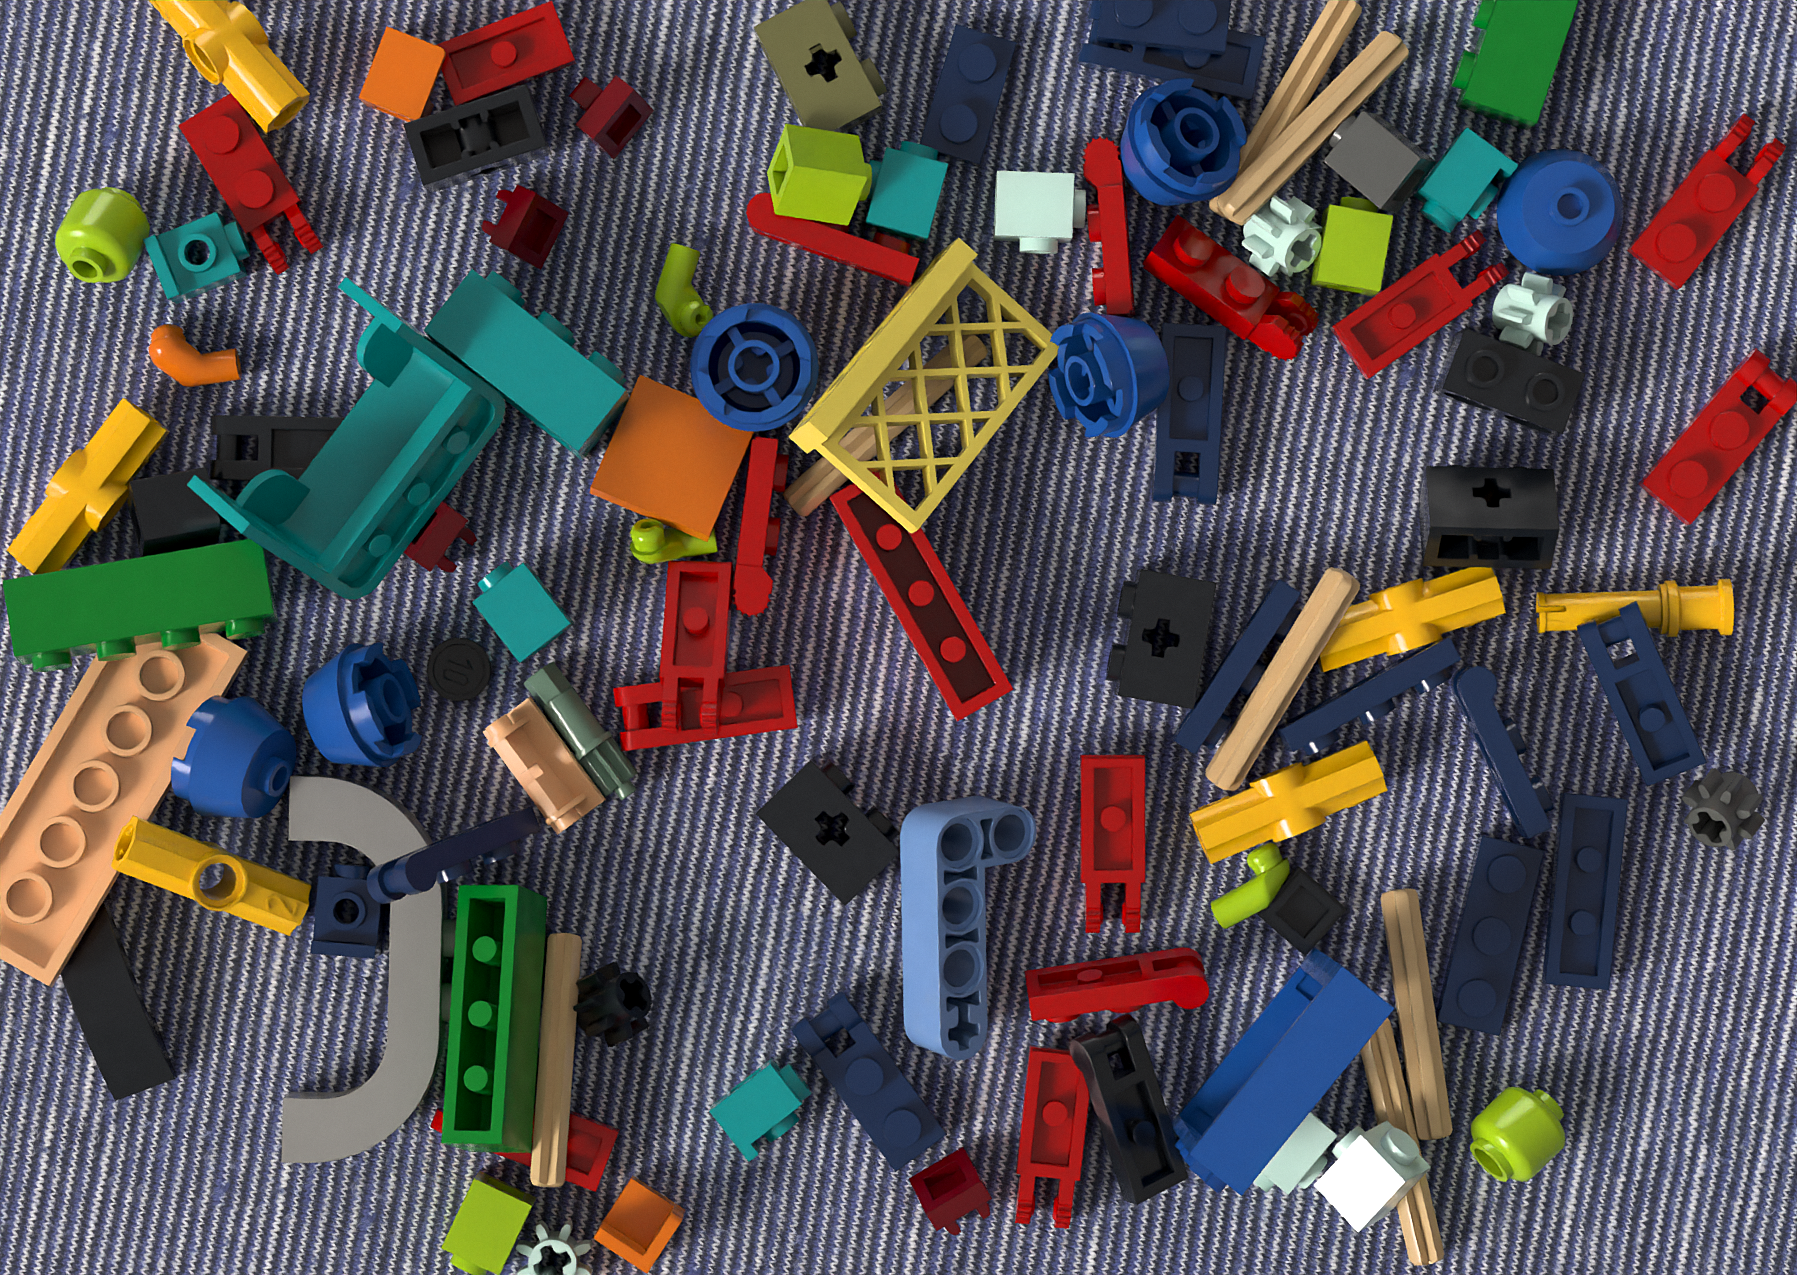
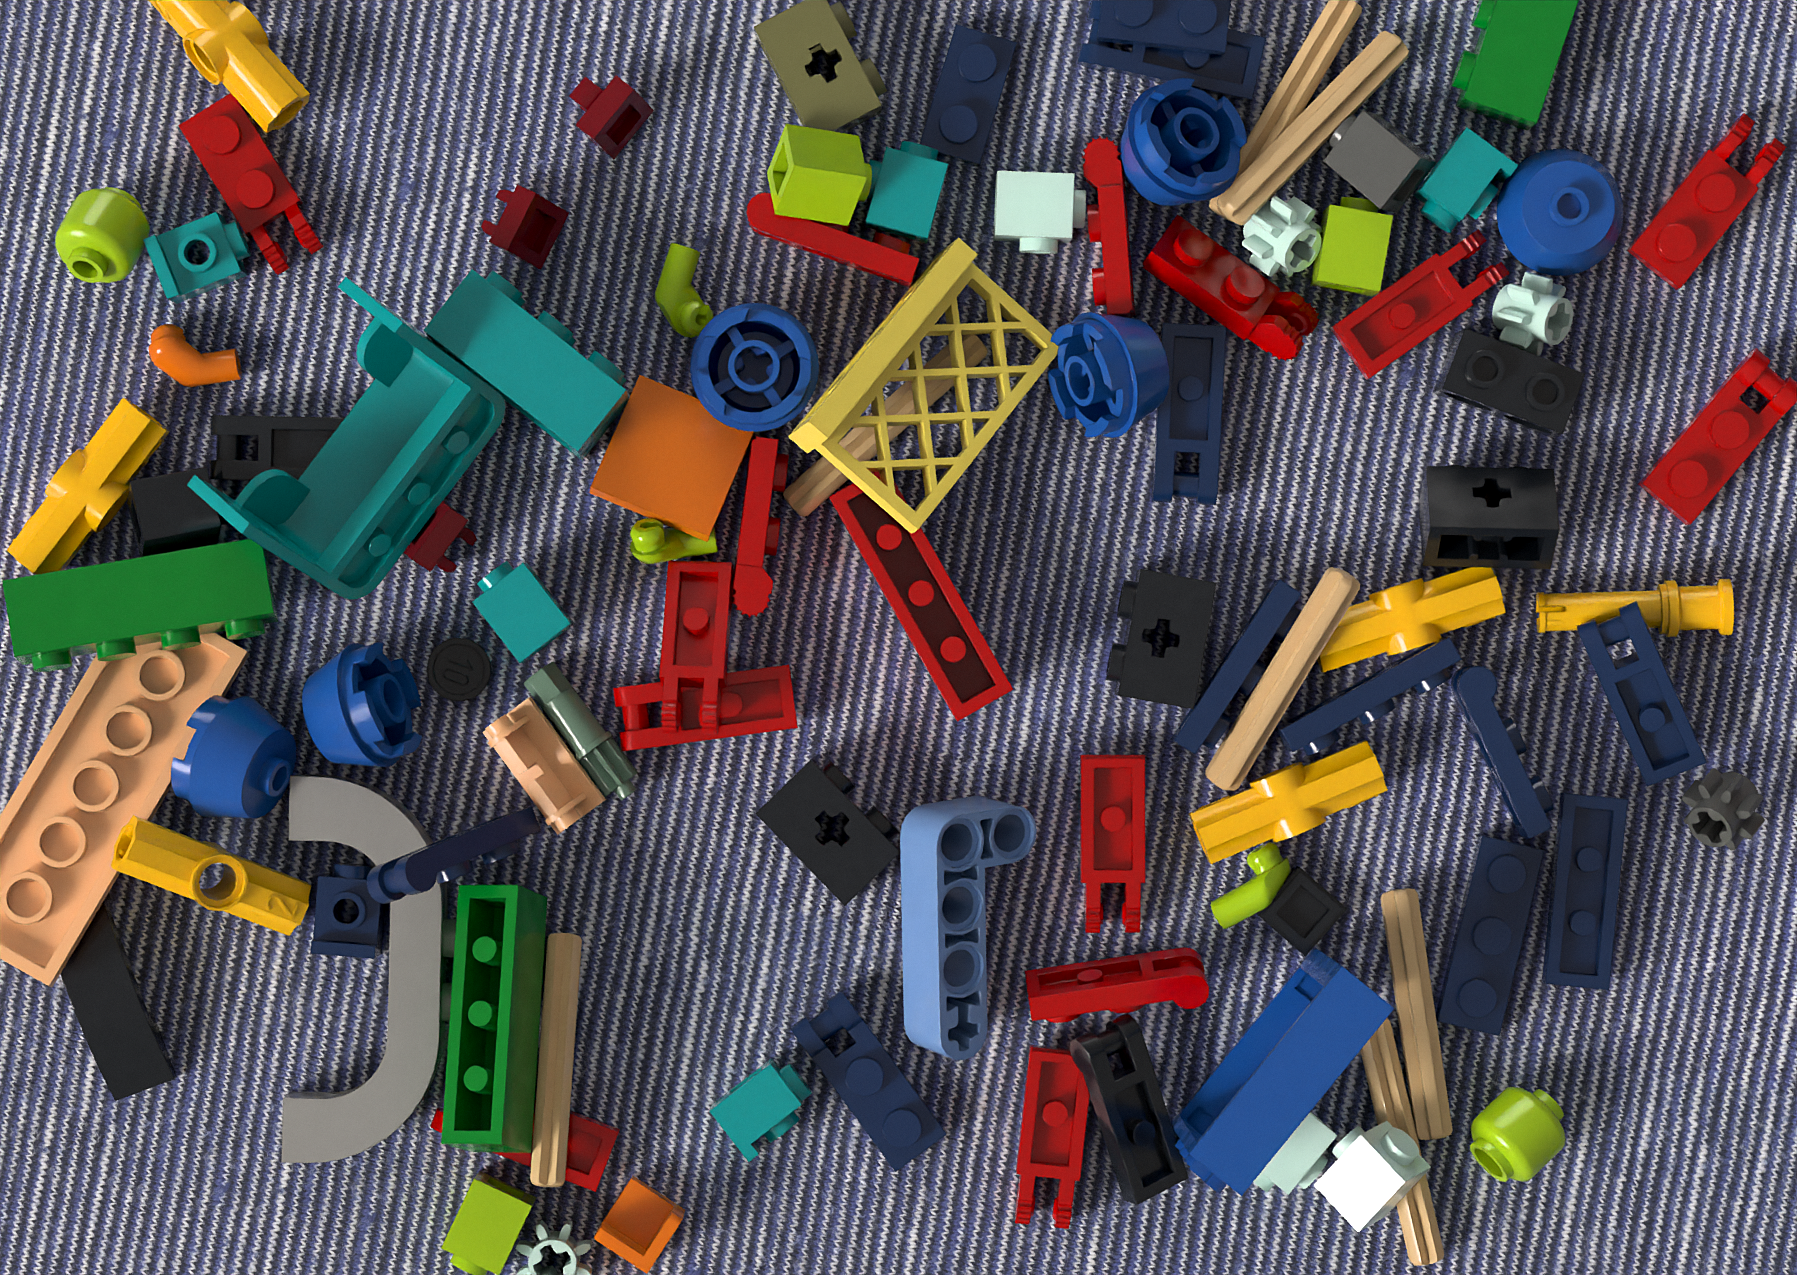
orange panel [359,26,446,122] -> none
black brick [403,84,552,193] -> none
red plate [436,1,576,107] -> none
black gear [573,962,652,1047] -> none
dark red tile [909,1147,992,1236] -> none

